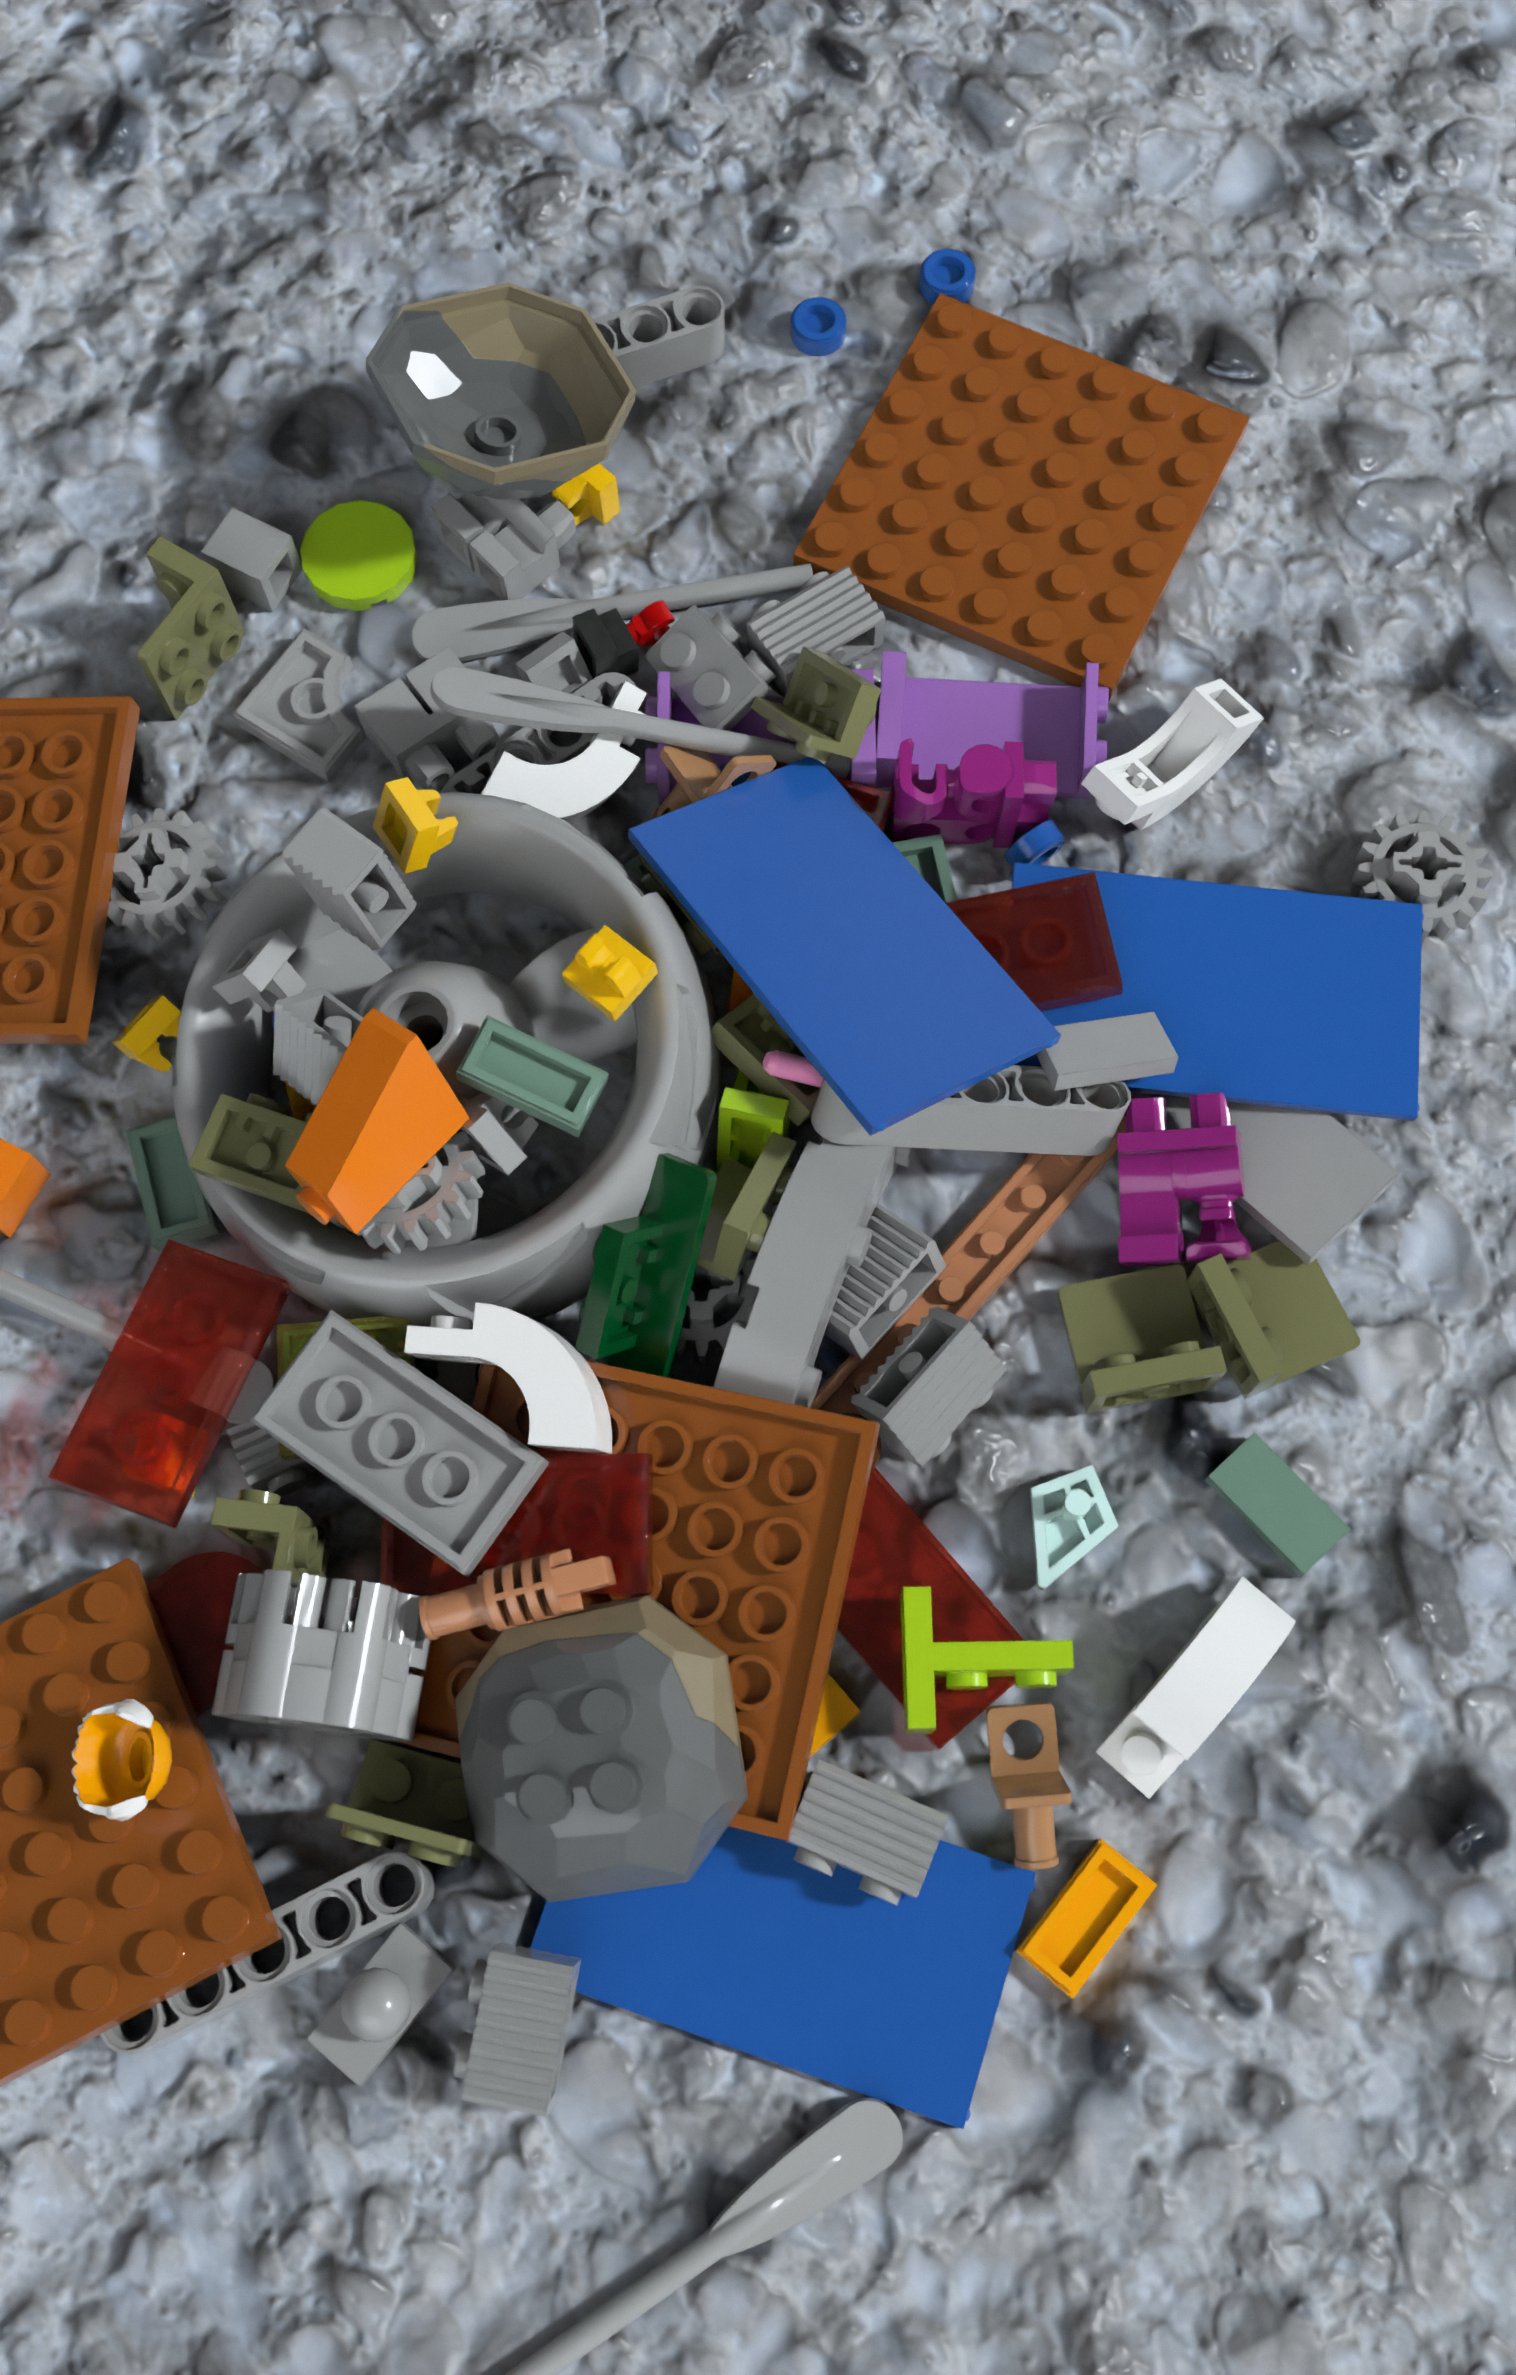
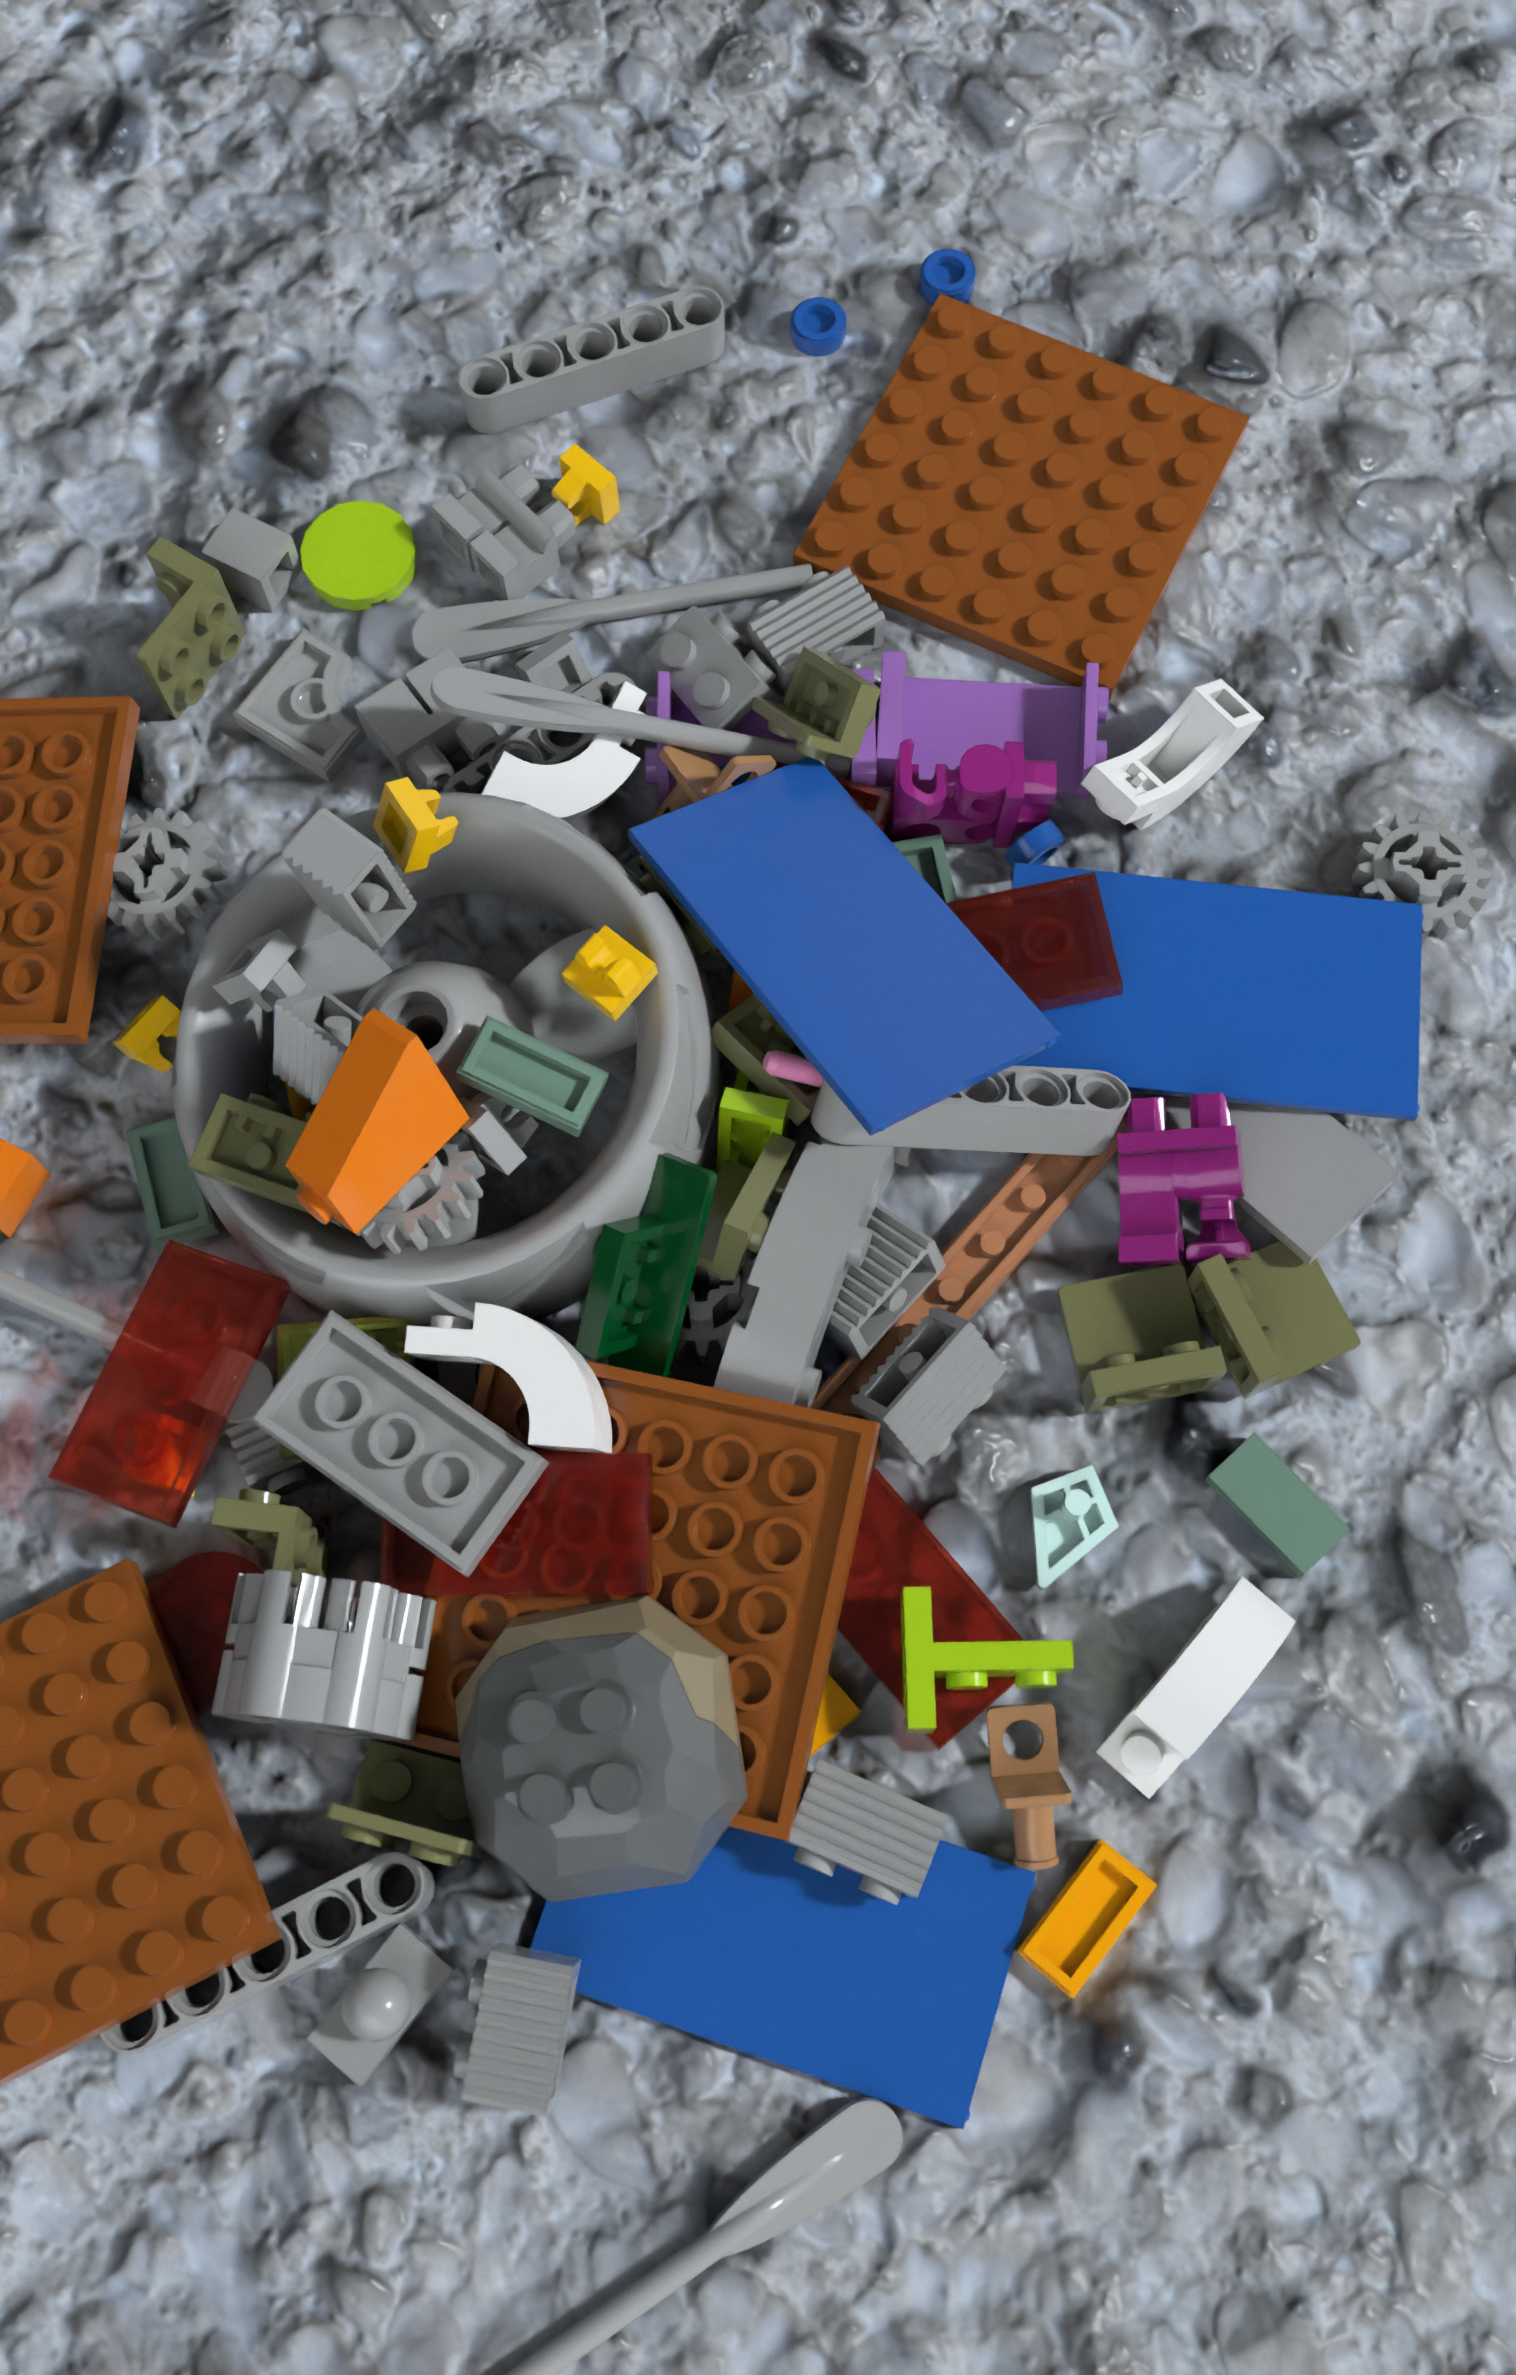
light orange hair [71,1699,172,1822] -> none
rock [366,282,636,500] -> none
nougat hinge [418,1548,616,1640] -> none
pearl dark grey piece [572,600,675,679] -> none
light grey tile [1036,1012,1179,1091] -> none

